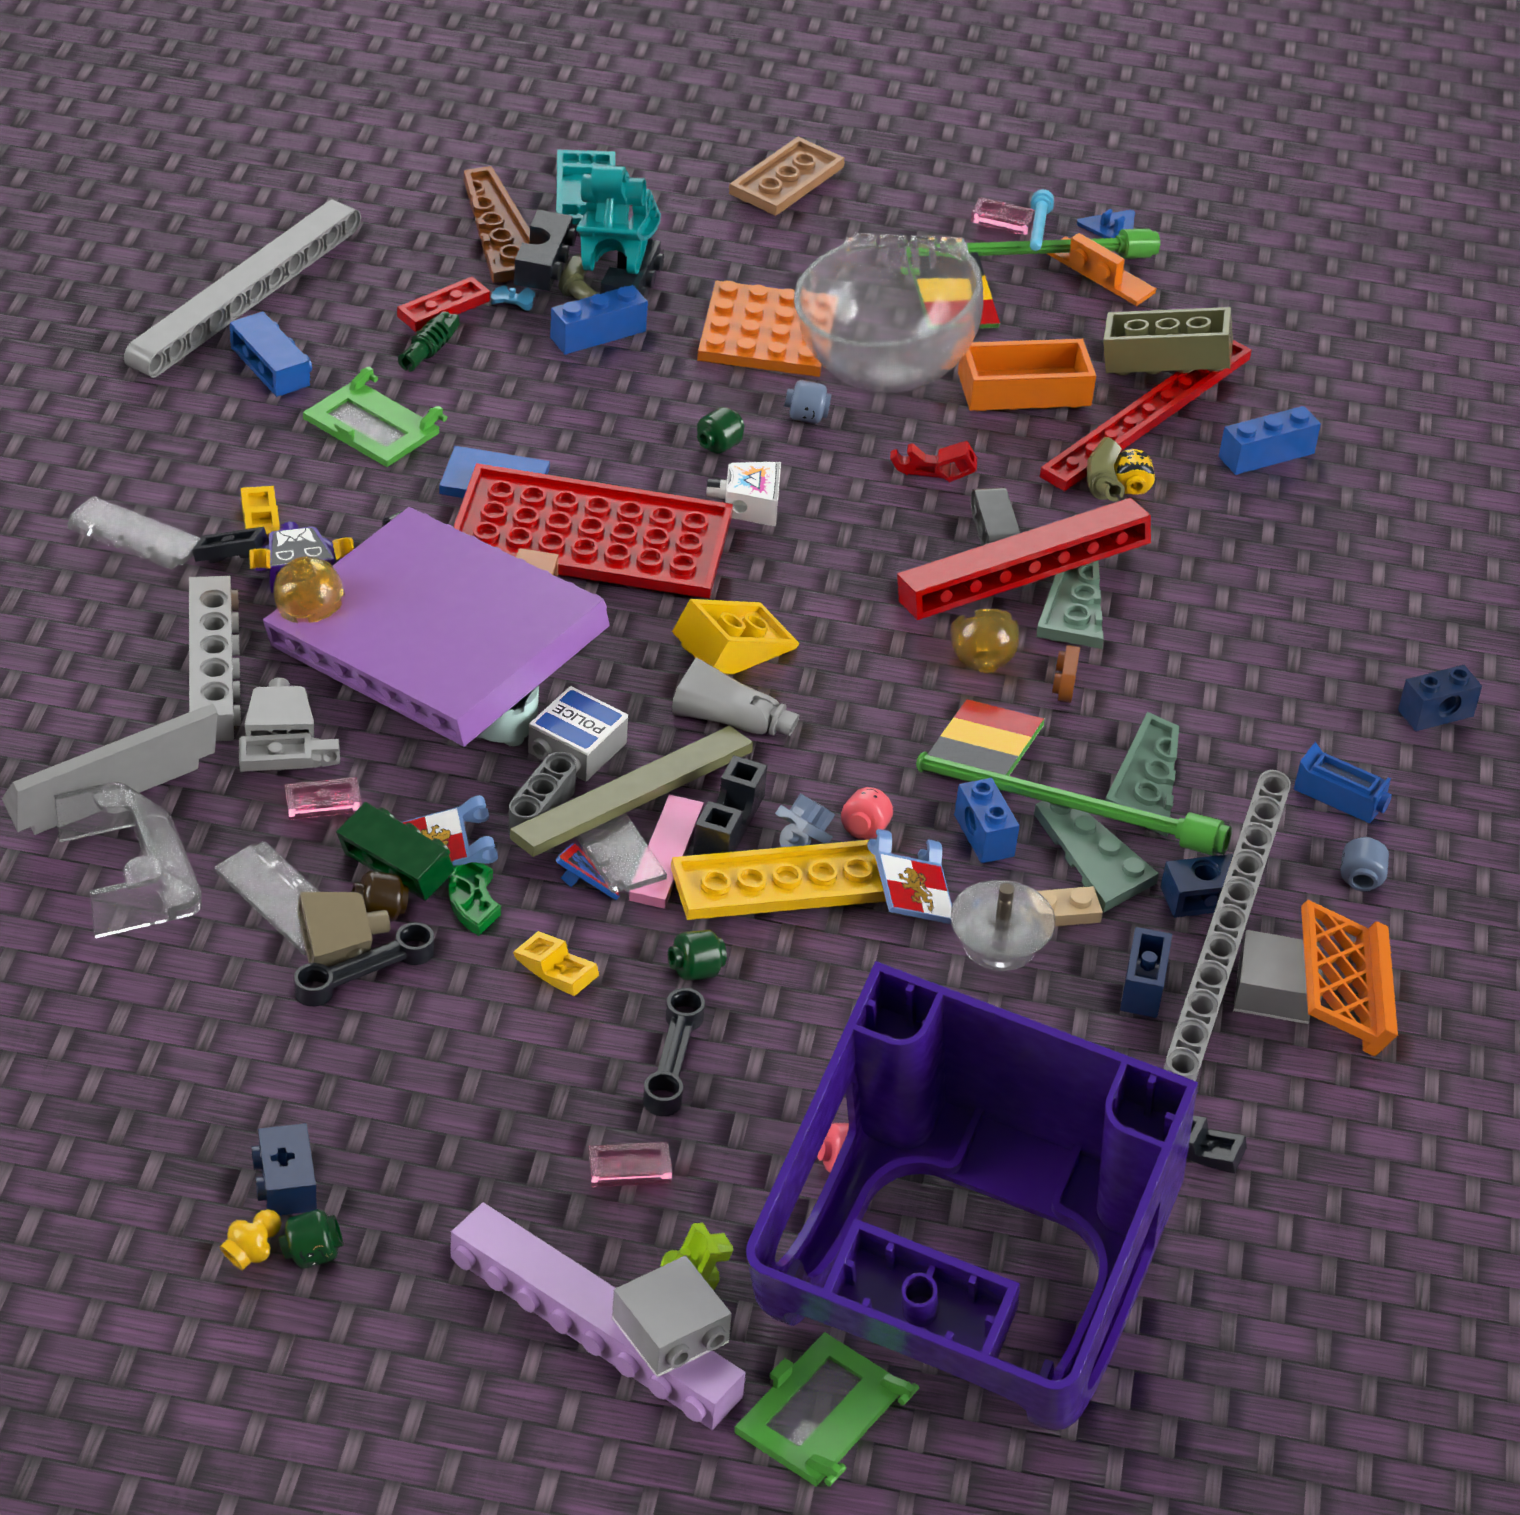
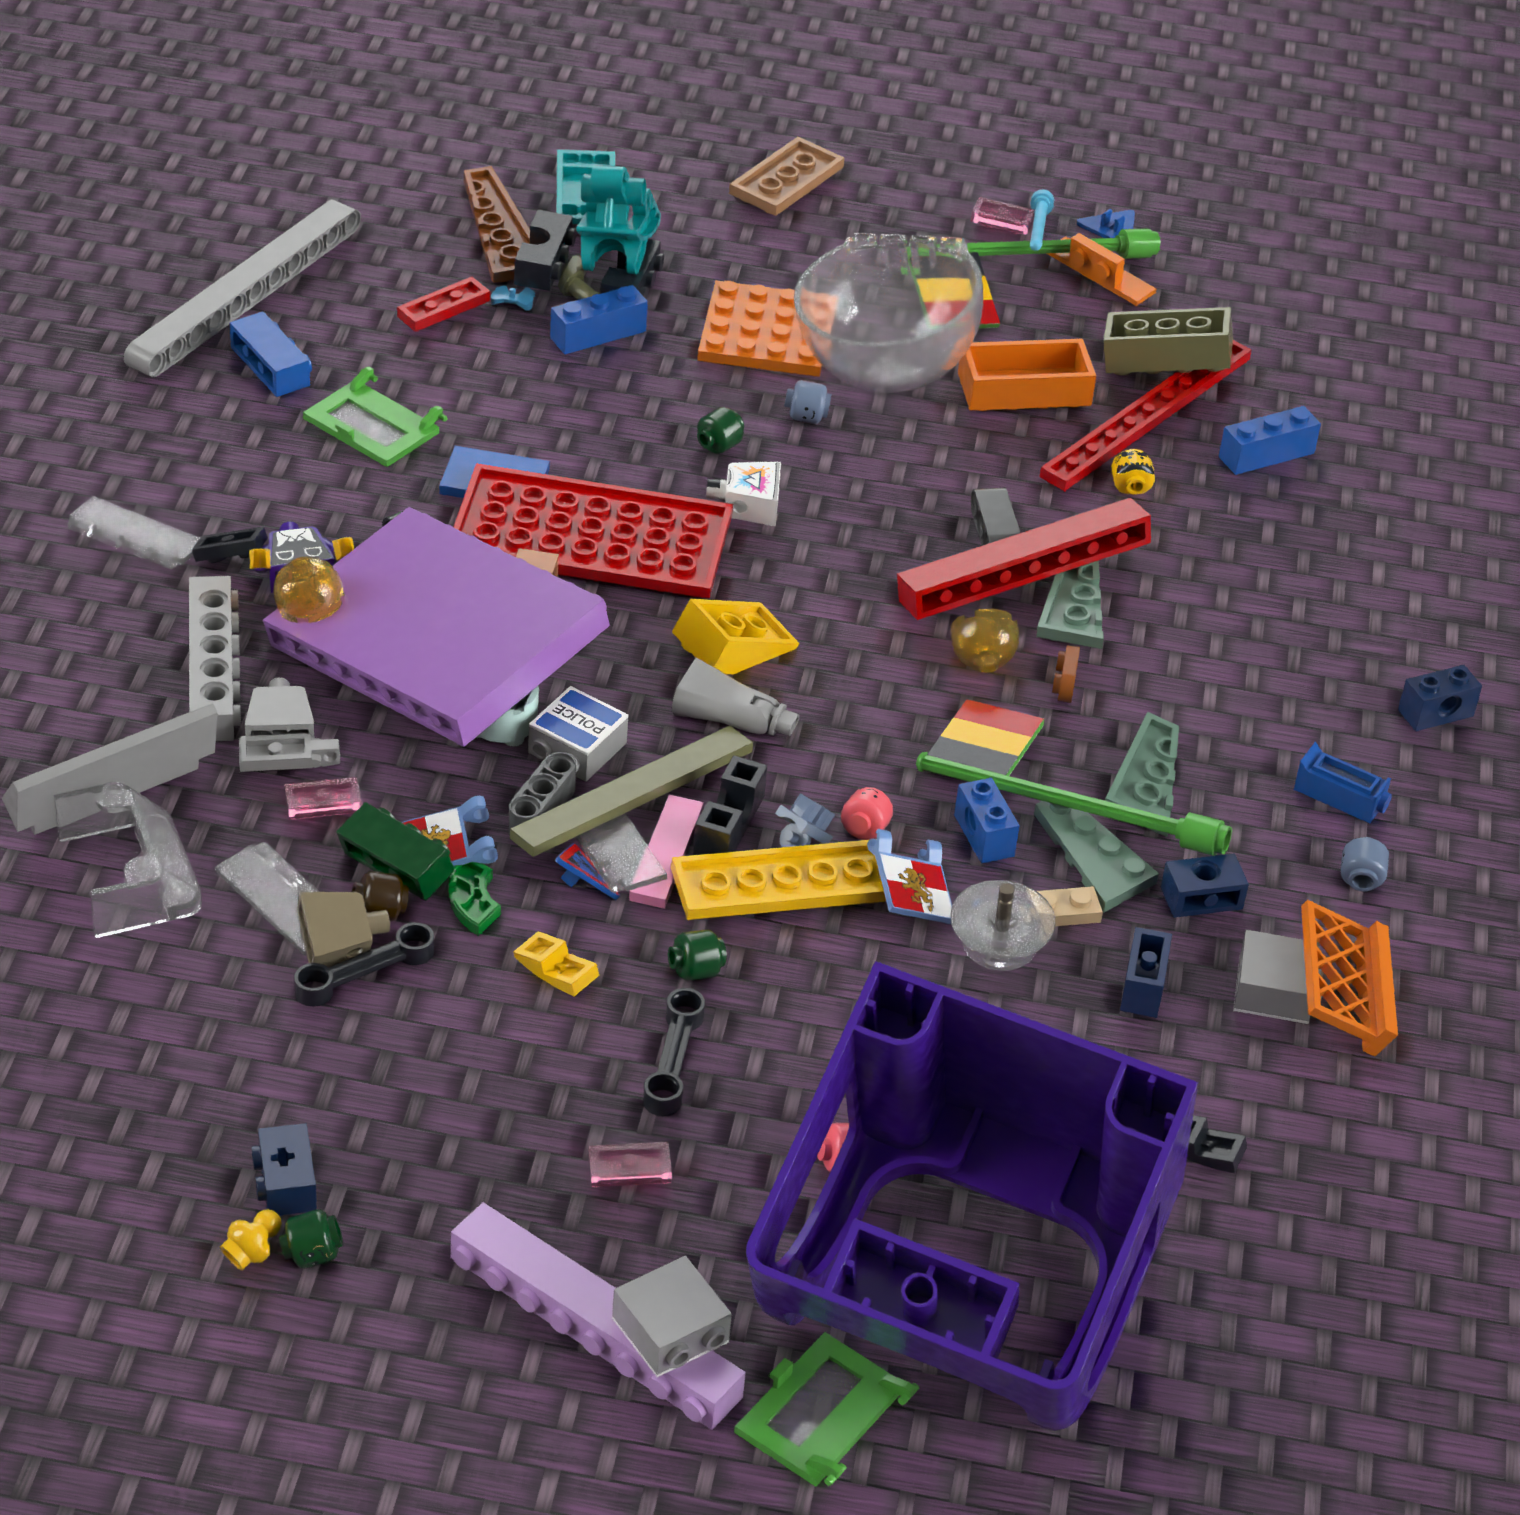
yellow slope [240,486,280,538] -> none
dark green hinge [398,311,460,372] -> none
lime hips [660,1222,733,1290] -> none
red piece [890,440,977,482] -> none
olive arm [1087,437,1125,502] -> none
light grey beam [1163,770,1291,1081] -> none

